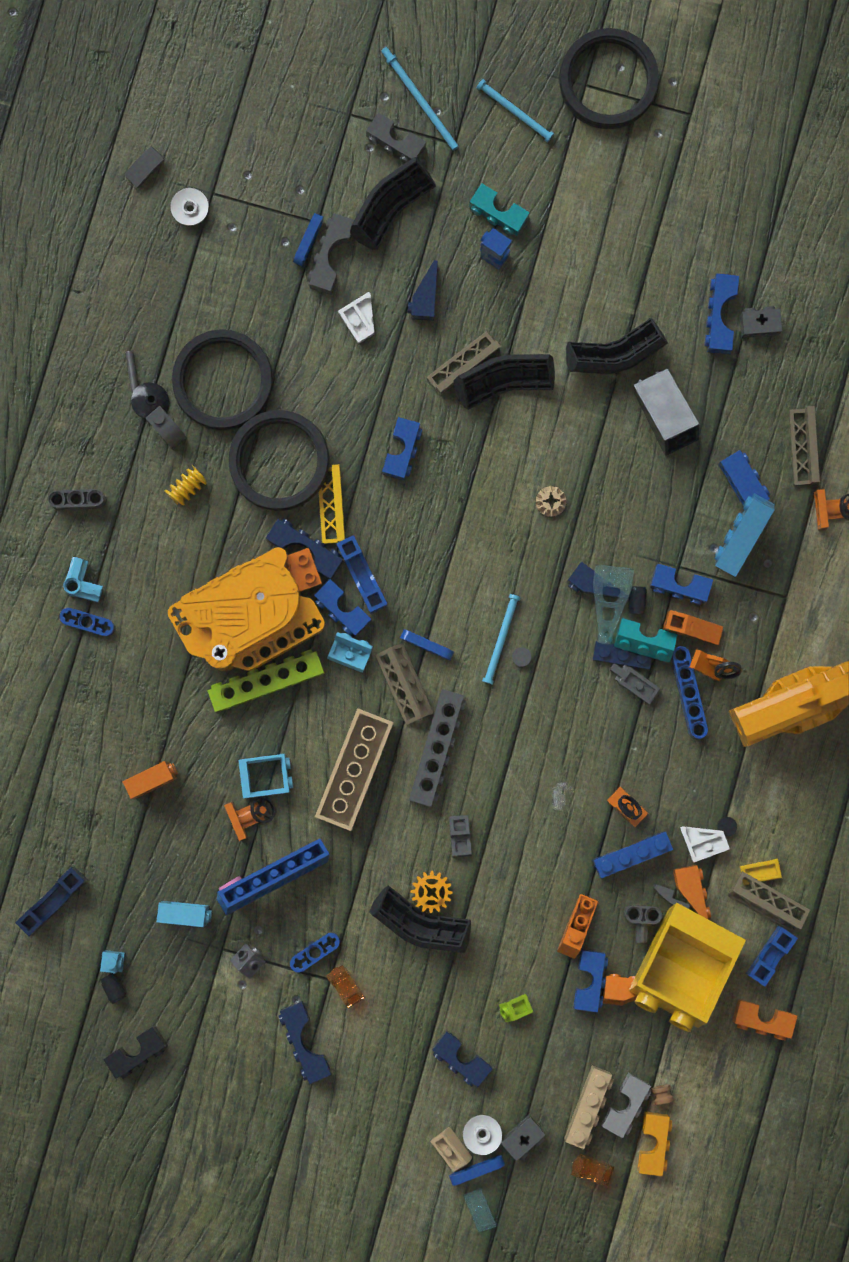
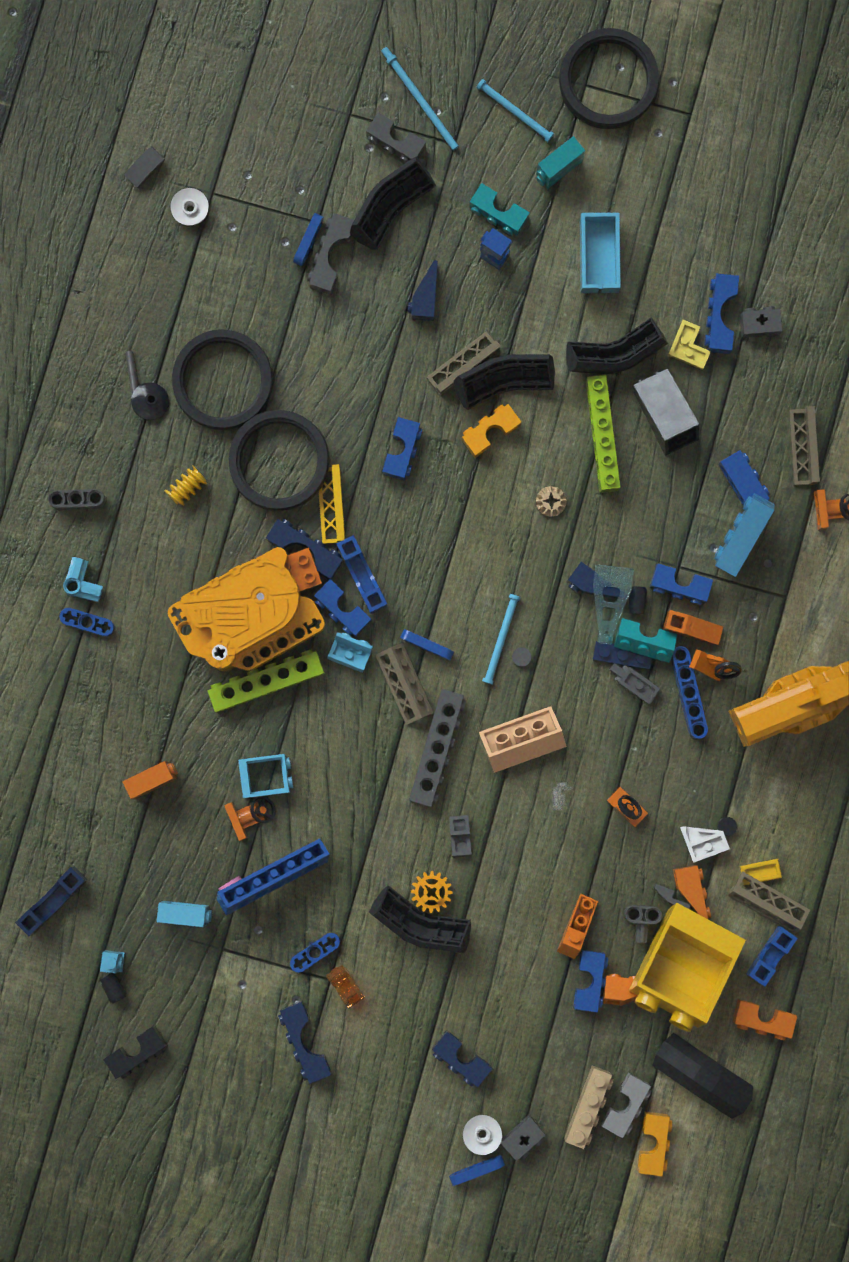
dark grey brick [146,406,187,450] -> none
flat silver brick [230,943,265,979] -> none
tan brick [315,708,394,831] -> none
white wing [338,292,374,344] -> none
tan slope [430,1127,472,1172] -> none
clear light blue slope [463,1188,497,1232] -> none
lime bracket [499,994,533,1022] -> none
clear orange brick [571,1154,615,1185] -> none
blue arch [592,831,673,878] -> none
medium nougat wheel [651,1084,674,1105] -> none
none -> light orange arch [462,404,522,458]
none -> light nougat slope [479,706,567,773]
none -> teal brick [536,136,586,189]
none -> medium azure piece [580,213,620,293]
none -> lime brick [585,375,620,493]
none -> black piece [652,1033,753,1119]
none -> light yellow plate [668,320,711,370]

